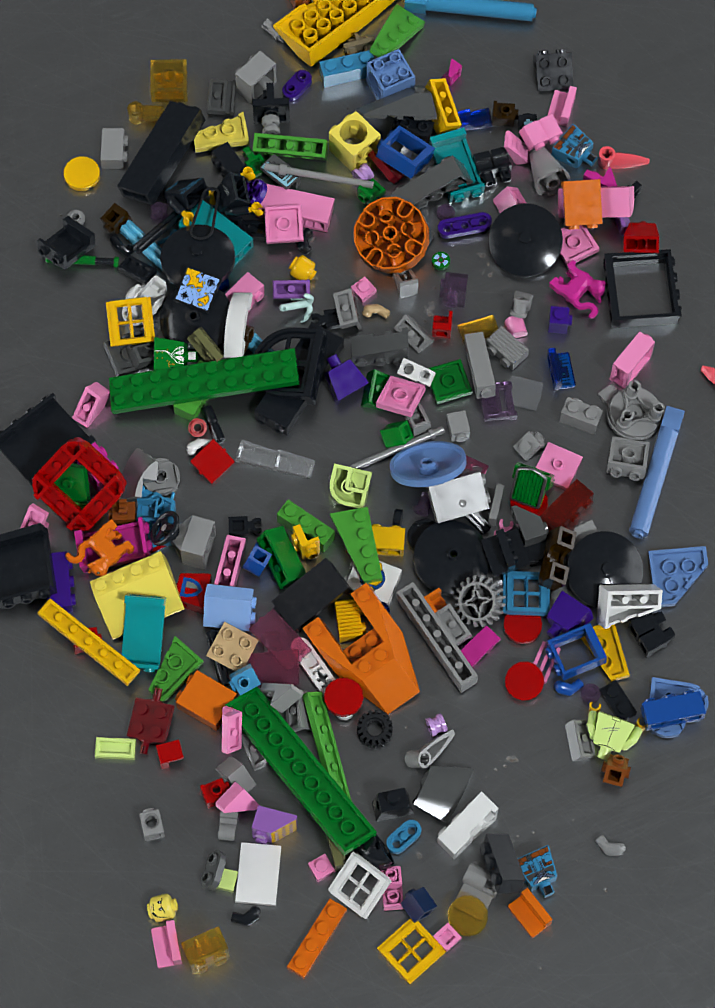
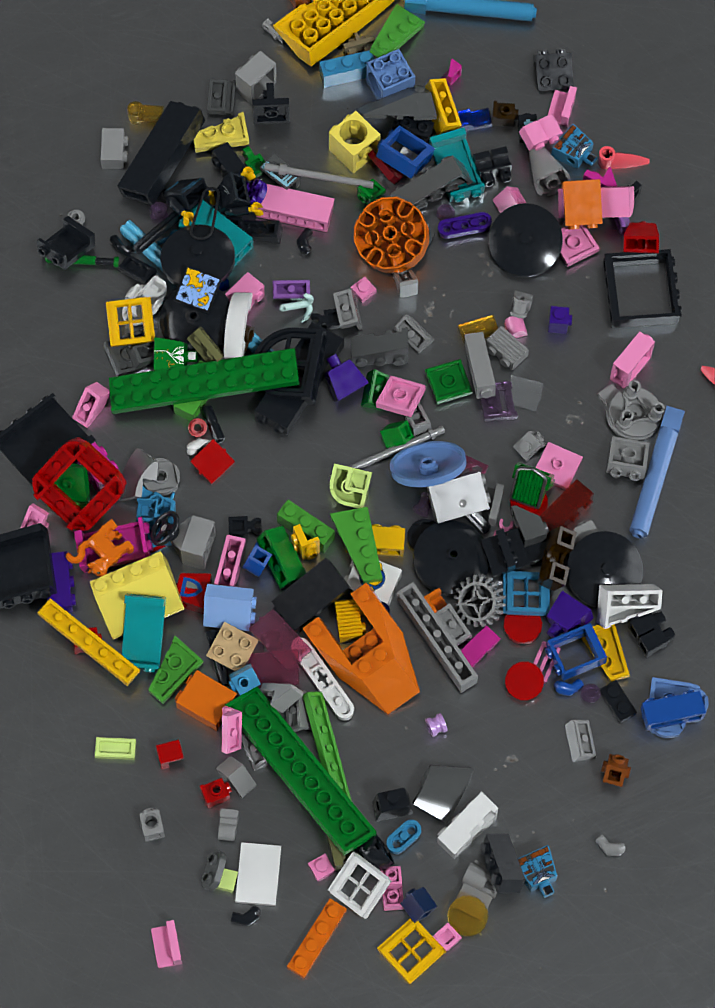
yellow tile [63,156,100,191] -> none
dark brown brick [100,203,133,235] -> none
dark orange brick [108,499,136,526] -> none
dark red plate [127,688,175,755] -> none
light yellow head [147,894,178,922] -> none
clear yellow brick [150,59,188,102] -> none
clear yellow brick [181,926,230,974] -> none
bright pink slope [215,782,260,813] -> none
clear slope [234,440,315,479] -> none
medium lavender slope [252,805,298,844] -> none
bright green brick [253,133,329,161] -> none
light grey wheel [262,114,280,135] -> none
bright pink plate [264,204,304,244] -> none
dark purple plate [282,70,312,101] -> none
yellow head [288,255,317,281] -> none
red tile [324,678,364,717] -> none
lavender wheel [352,163,374,180] -> none
black tyre [357,710,393,748] -> none
tan arm [362,304,391,319] -> none
black tile [392,509,403,527] -> none
white leg [397,358,436,387] -> none
light grey piece [405,729,455,768] -> none
green tile [432,252,450,271] -> none
red panel [432,311,453,338] -> none
clear purple brick [439,272,468,308] -> none
light grey brick [446,410,470,442] -> none
bright pink slope [504,131,531,165] -> none
orange panel [508,888,553,938] -> none
clear blue panel [547,348,576,390] -> none
dark pink animal [549,260,607,319] -> none
light grey brick [559,397,603,435] -> none
yellowish green torso [587,702,646,761] -> none
medium blue plate [648,546,708,607] -> none

